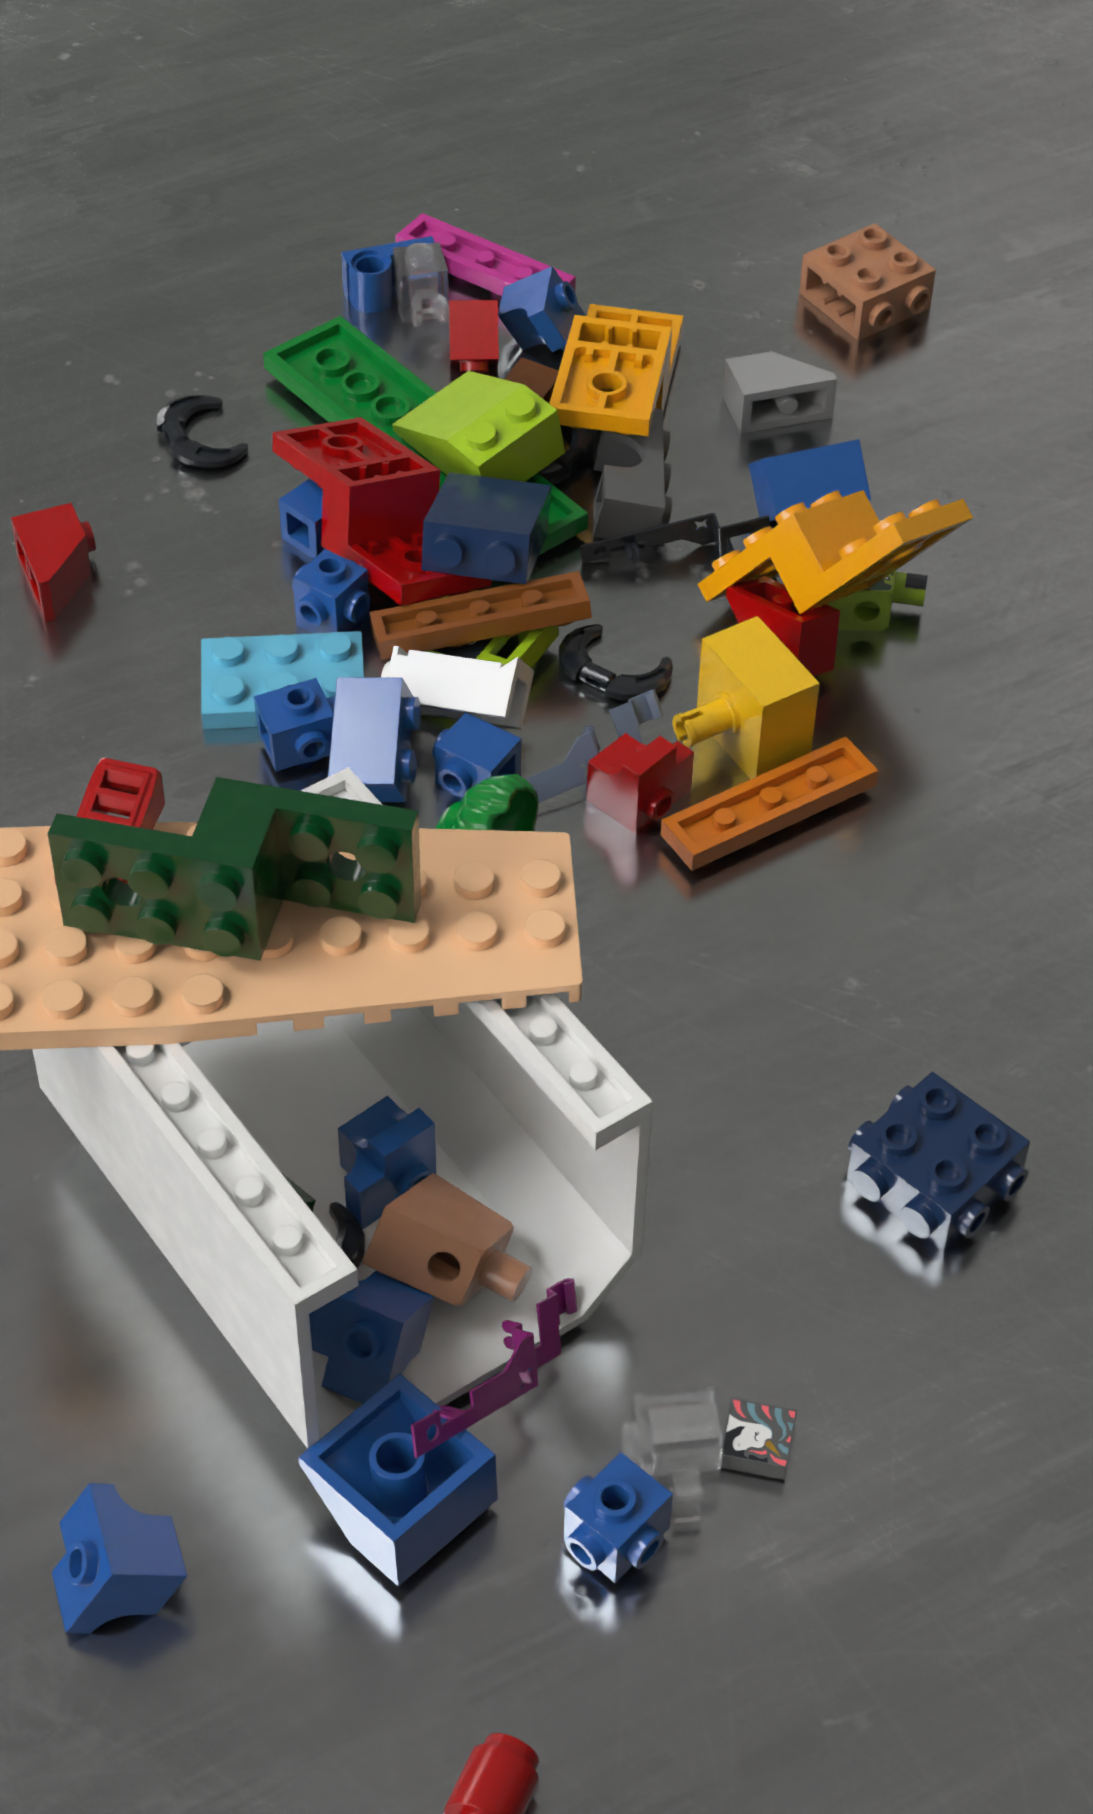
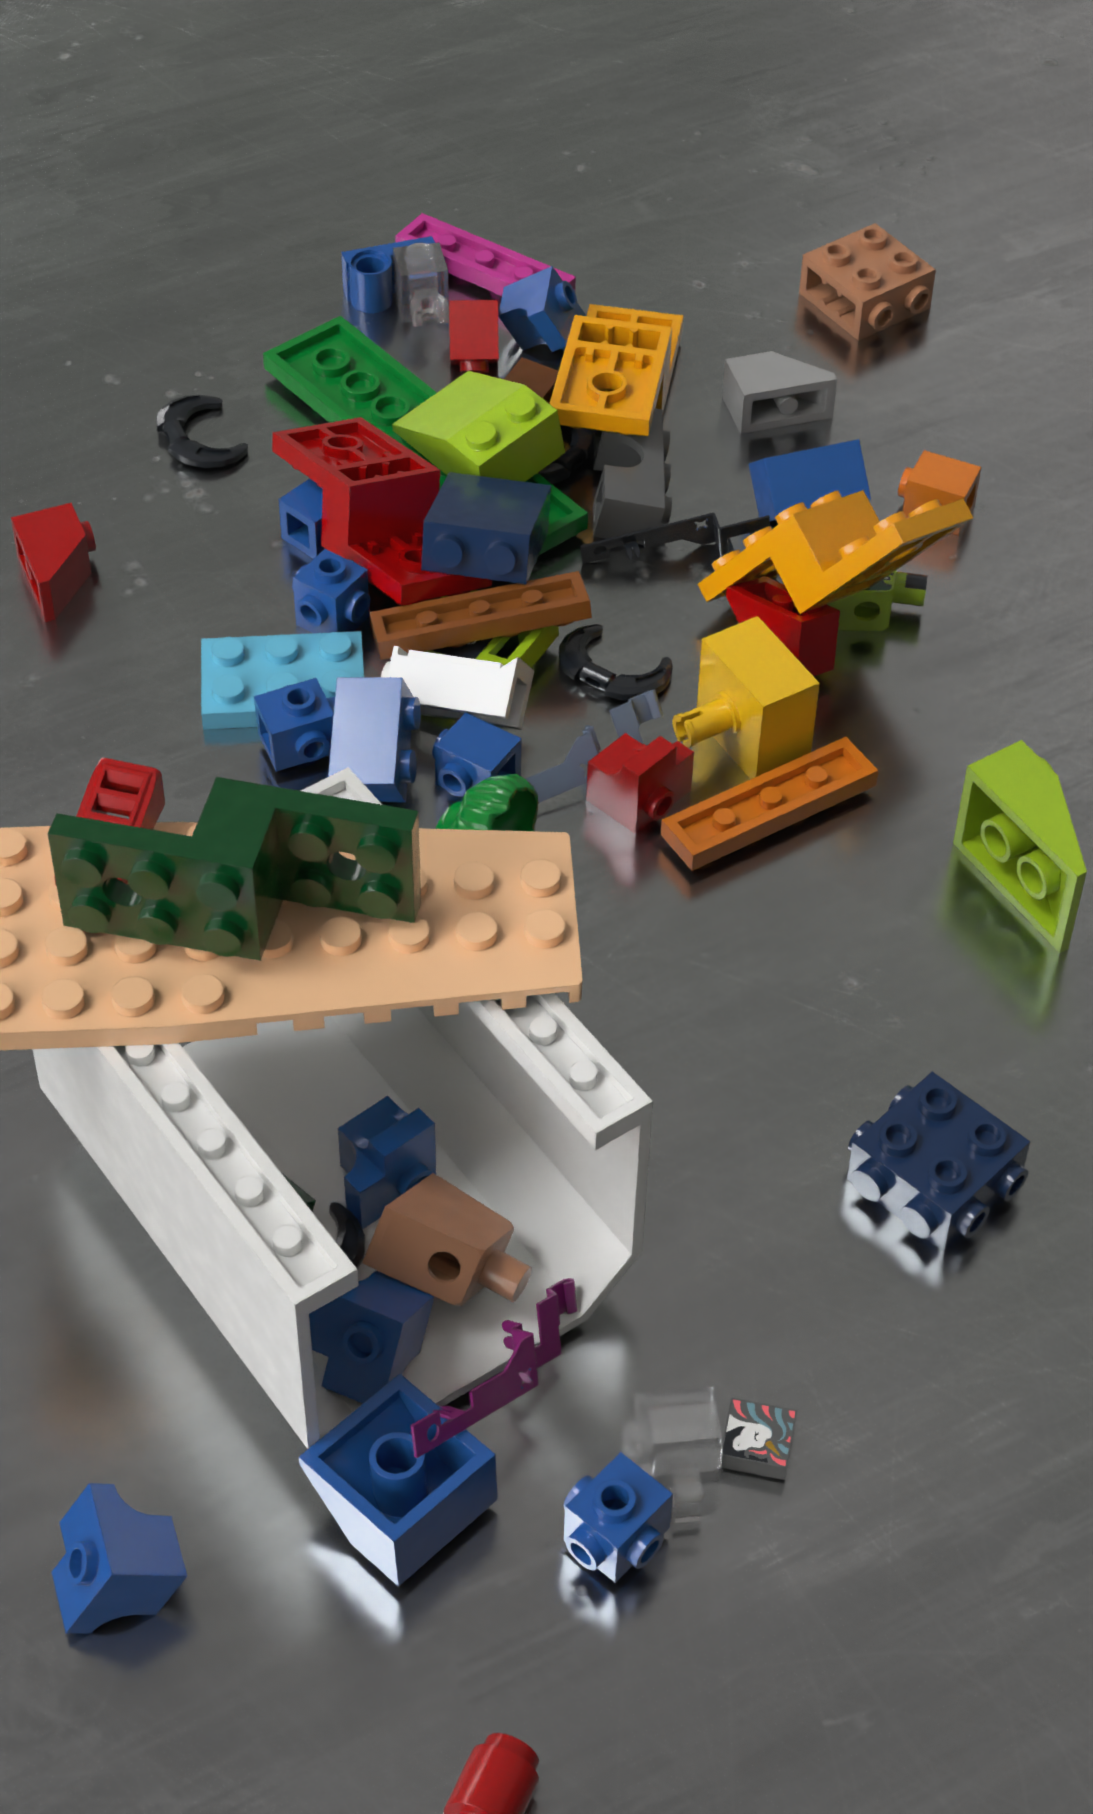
none -> orange brick [898,450,981,536]
none -> lime slope [953,740,1087,953]

